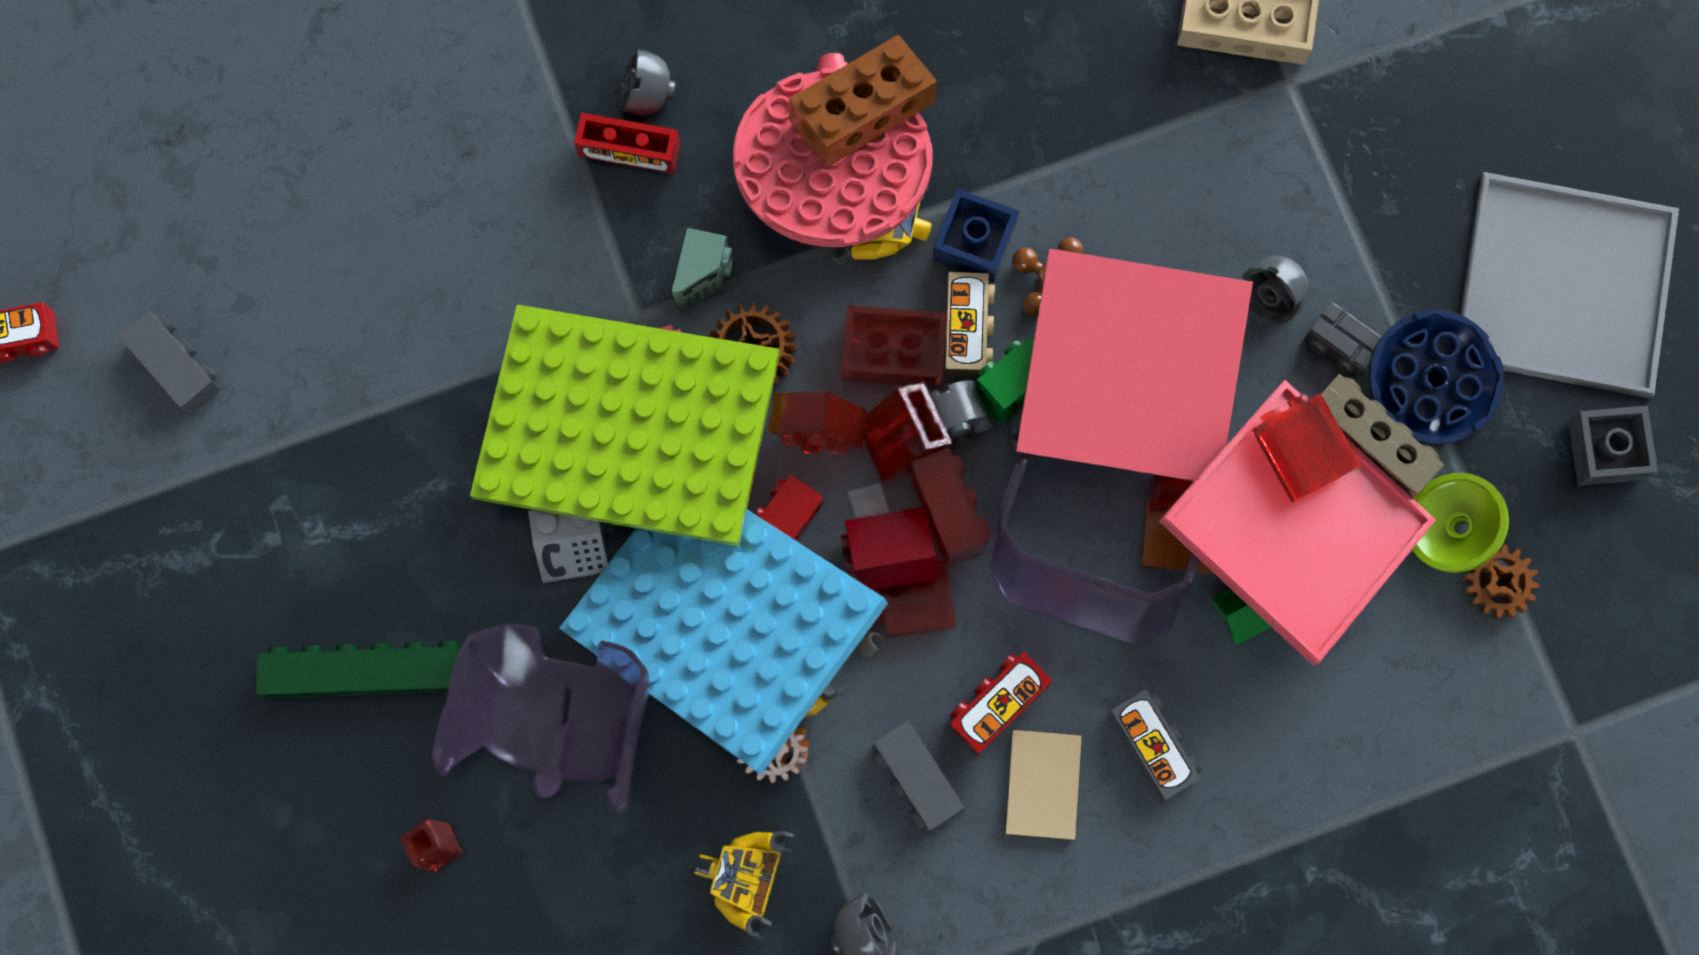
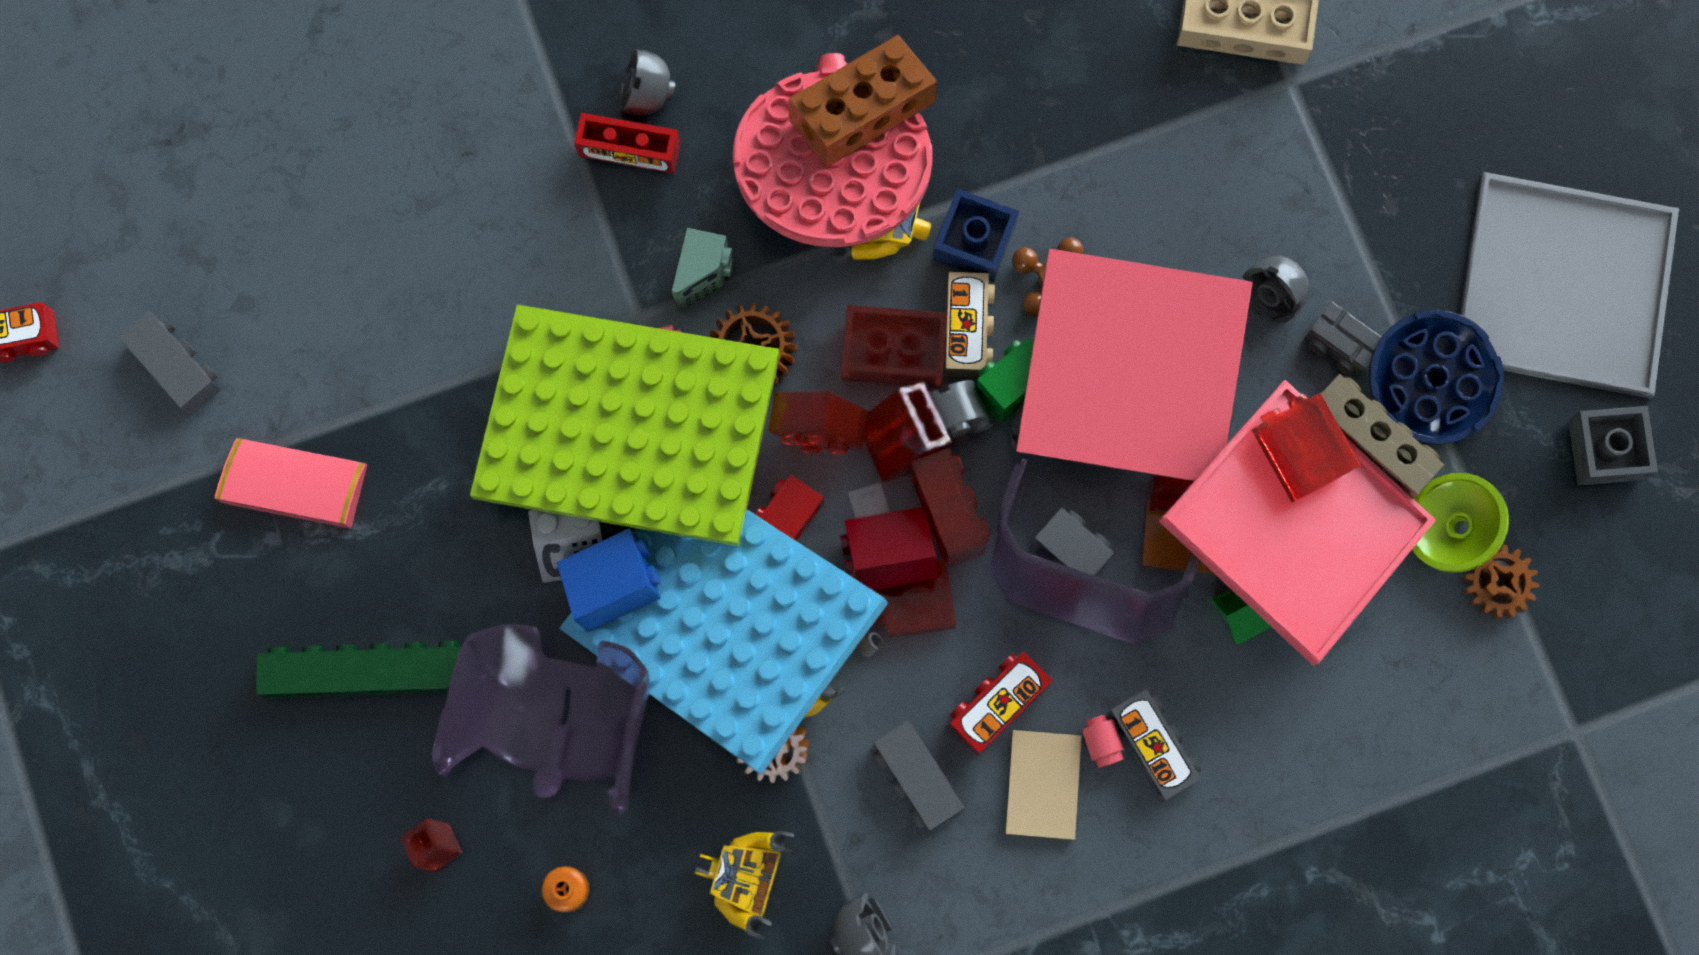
none -> coral slope [214,438,367,529]
none -> orange head [541,866,589,913]
none -> blue brick [557,528,661,632]
none -> dark grey brick [1030,508,1114,594]
none -> coral brick [1081,715,1125,768]

